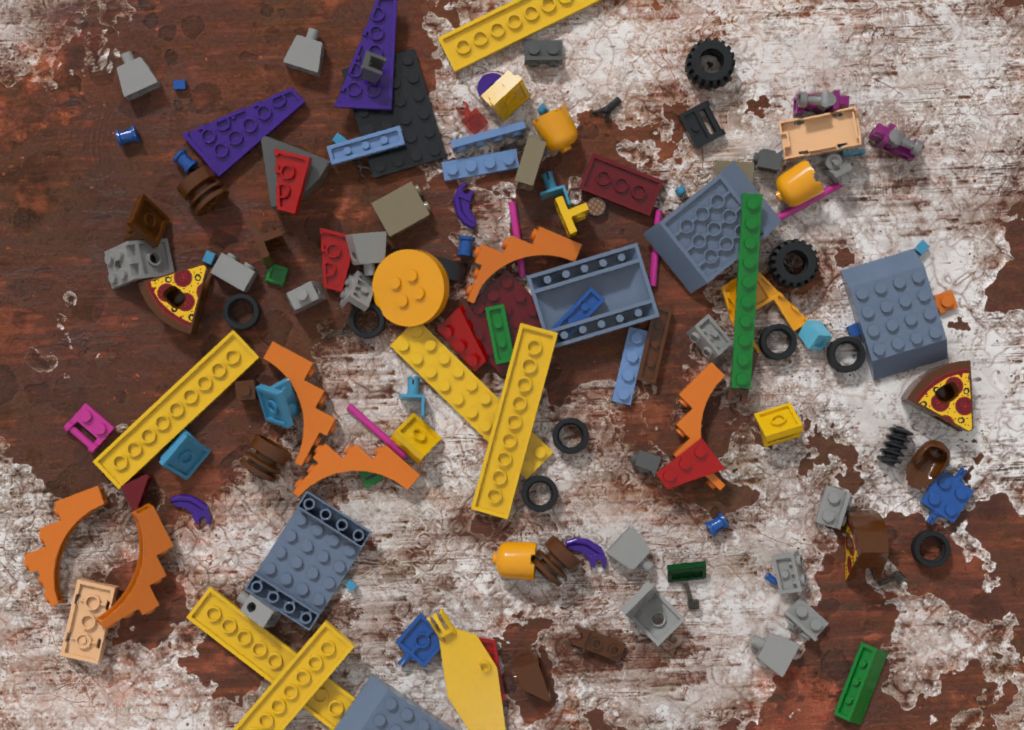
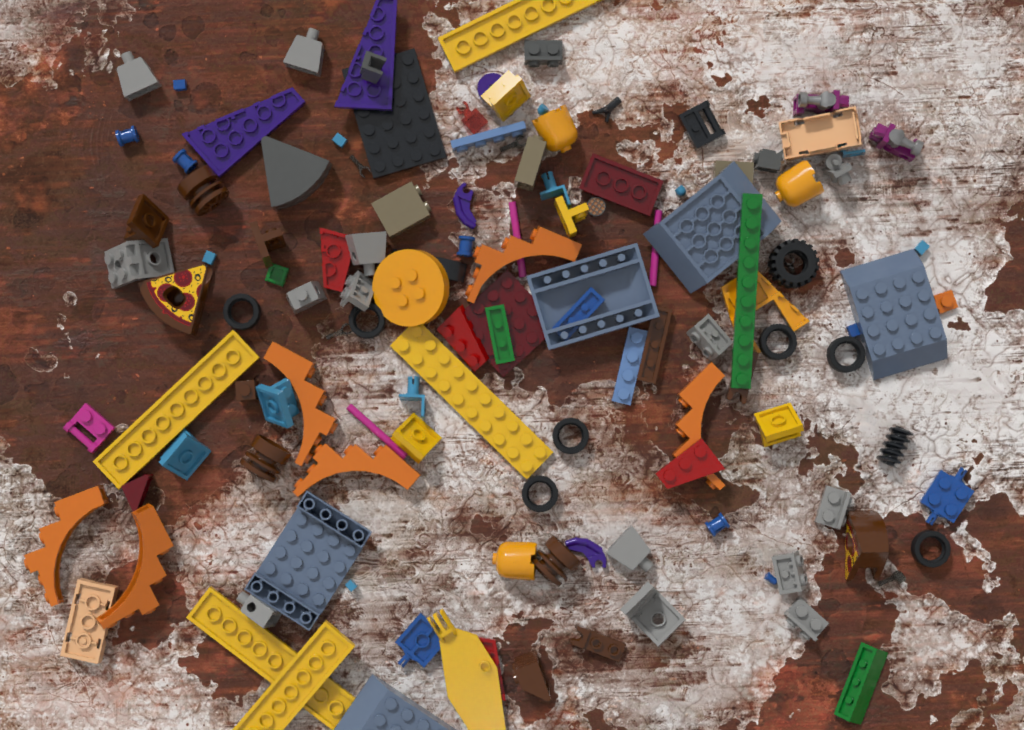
dark purple piece [170,494,212,525] -> none
light grey brick [210,252,258,293] -> none
red wing [274,149,312,215] -> none
medium blue plate [326,126,406,166] -> none
green tile [358,471,384,488] -> none
medium blue plate [441,149,519,182] -> none
yellow plate [471,323,558,520] -> none
dark grey window [630,449,662,478] -> none
dark green plate [667,561,706,583] -> none
clear smoke hand [684,583,699,610] -> none
black tyre [685,37,735,90] -> none
light grey torso [749,632,800,677] -> none
dark pink bar [777,182,845,221] -> none
medium azure panel [798,320,832,351] -> none
piece [901,360,973,432] -> none
reddish brown hair [905,440,950,489] -> none

